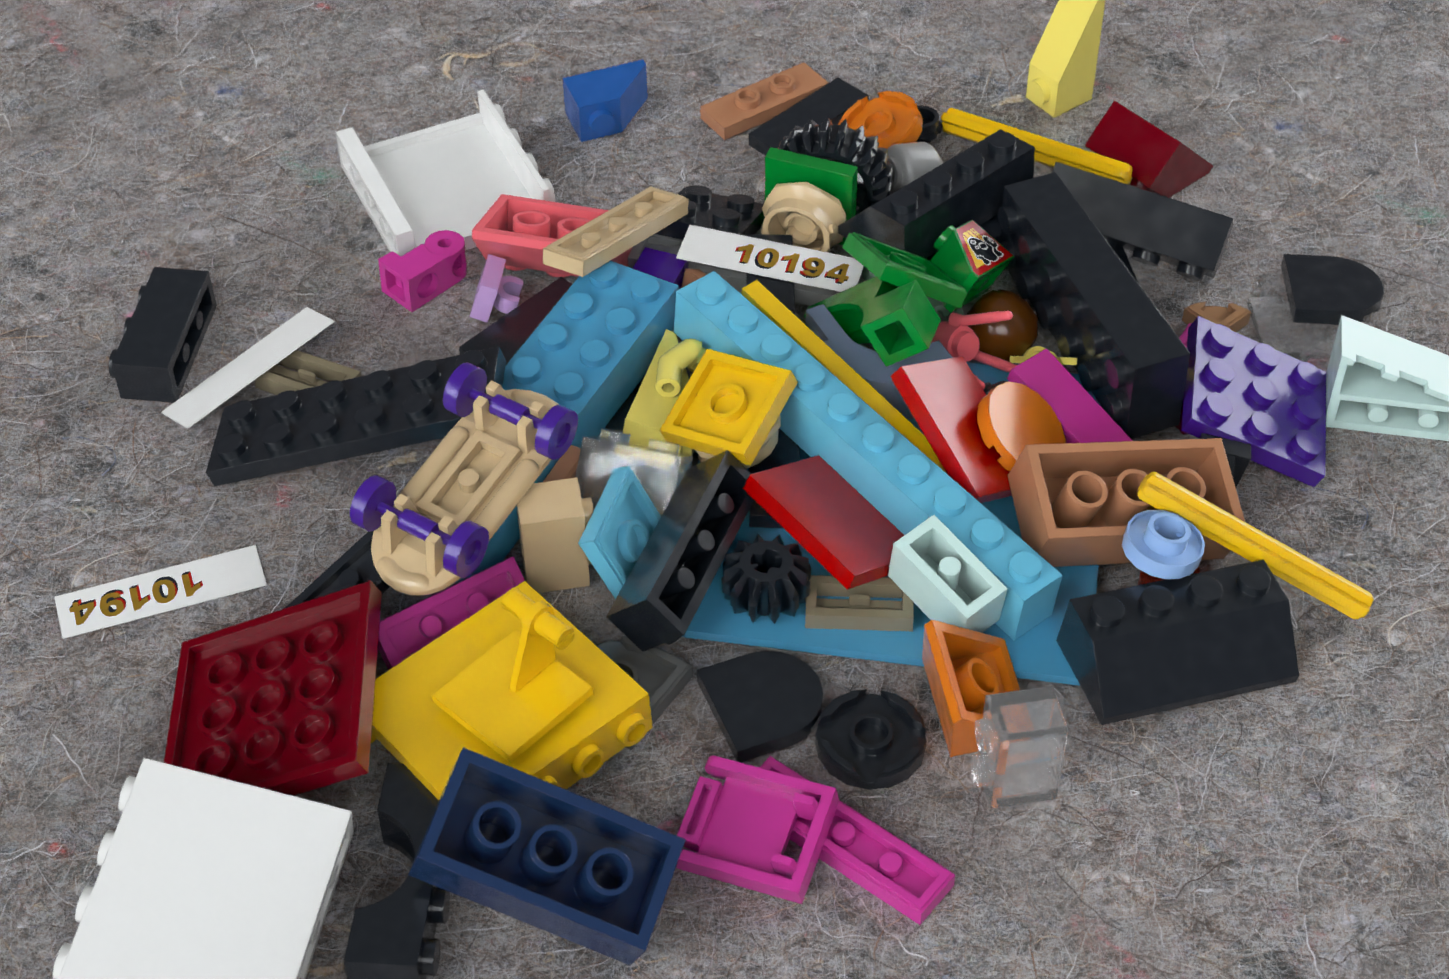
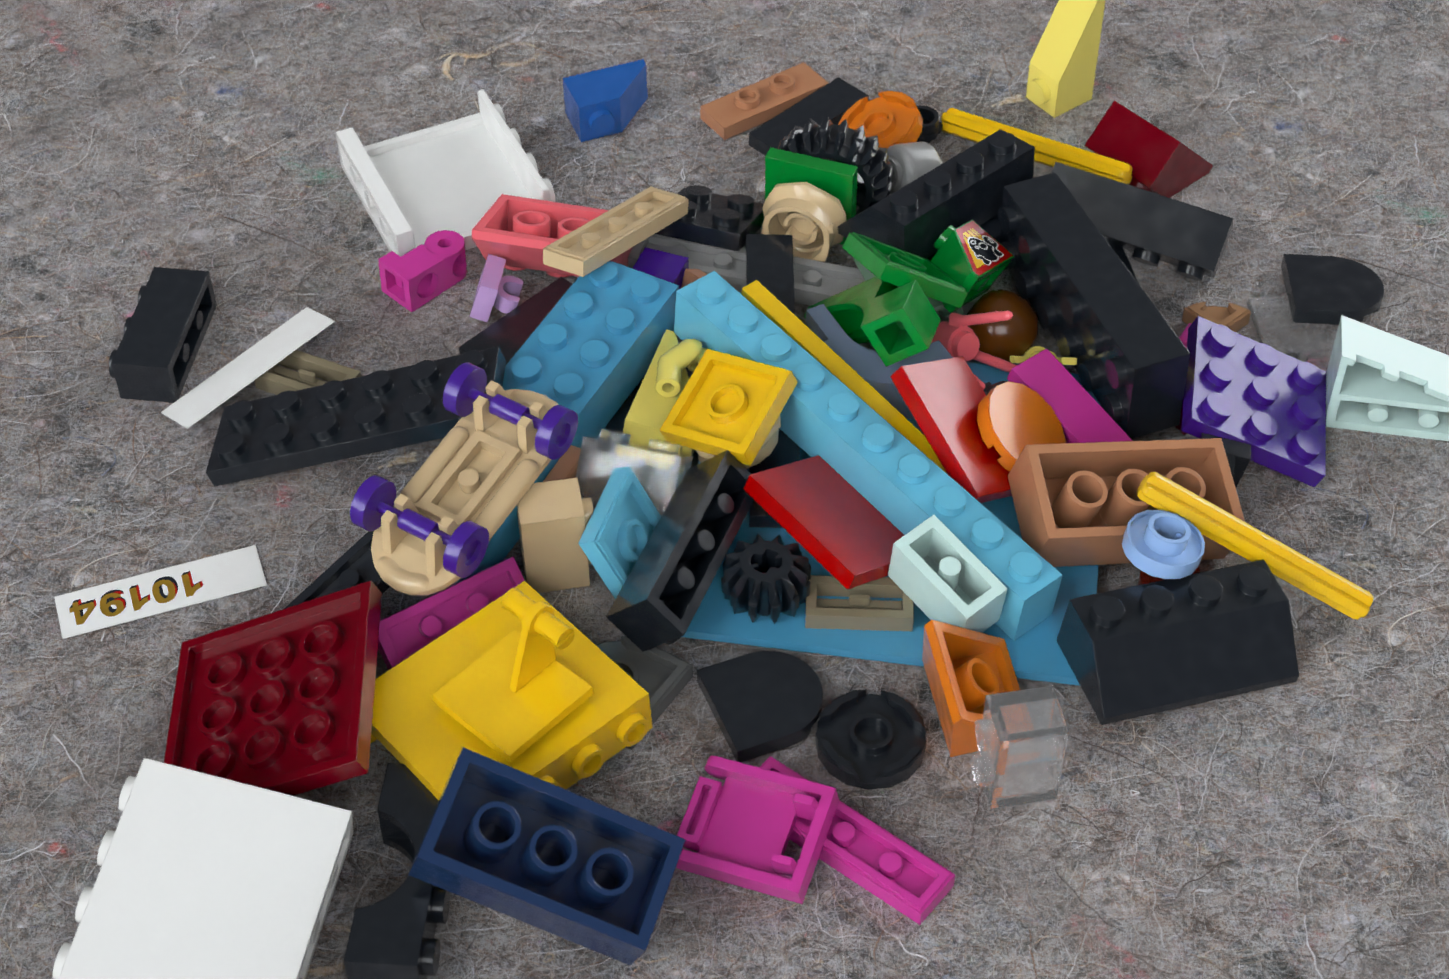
white sticker [676,225,864,292] -> none

